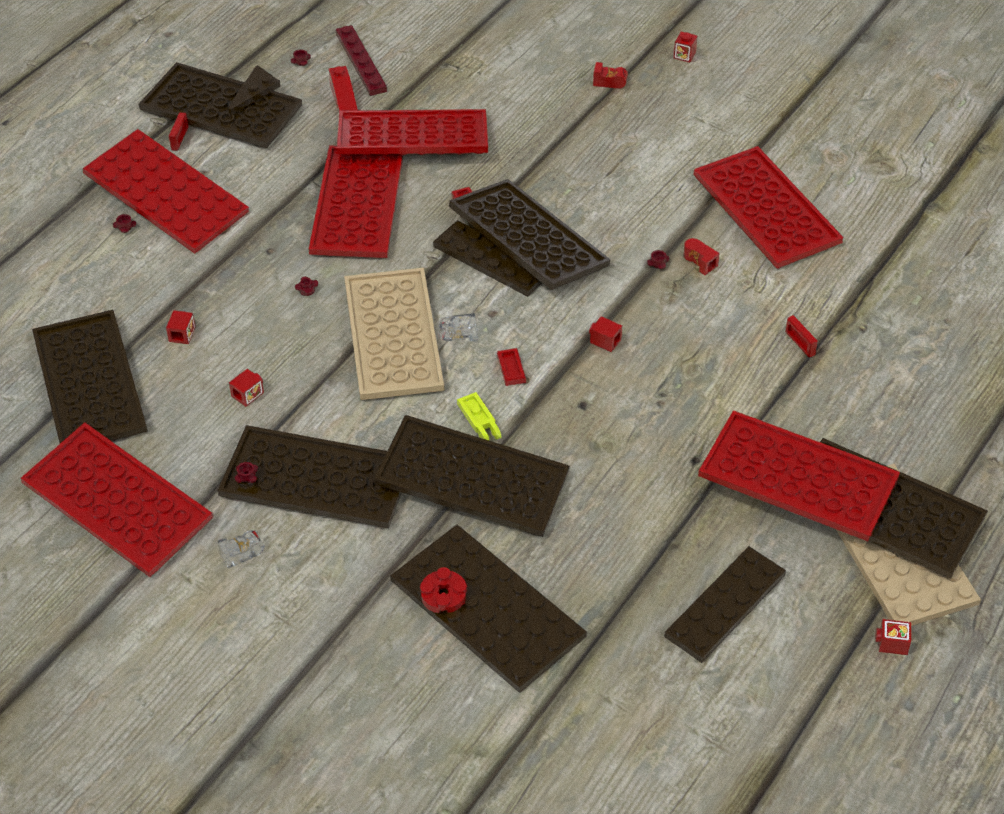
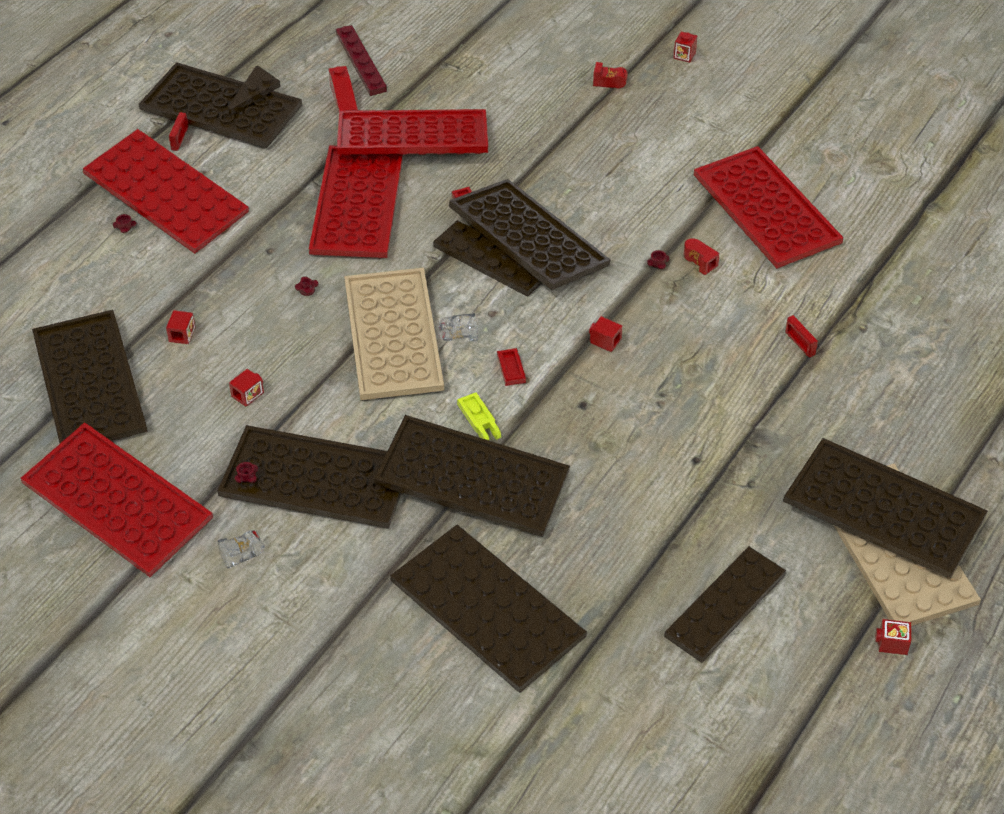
dark red plate [291,49,311,66] -> none
red plate [420,567,467,613] -> none
red plate [698,410,900,541] -> none

